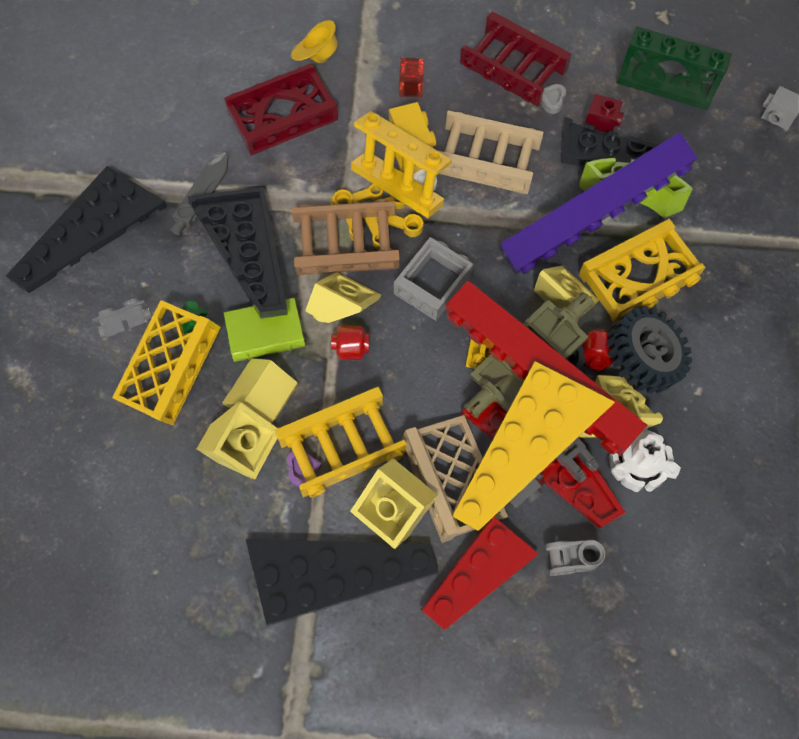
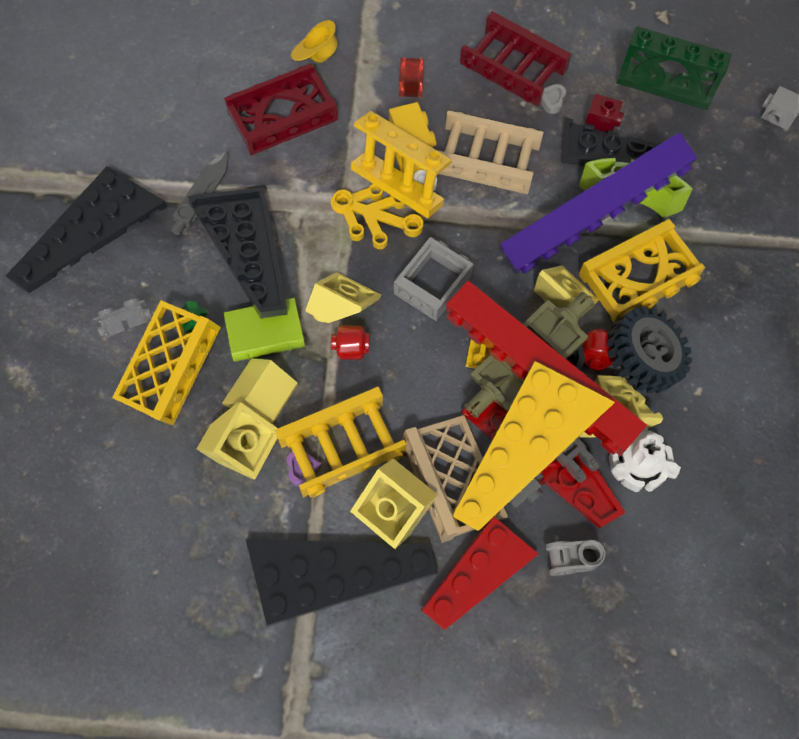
medium nougat fence [291,199,400,275] -> none

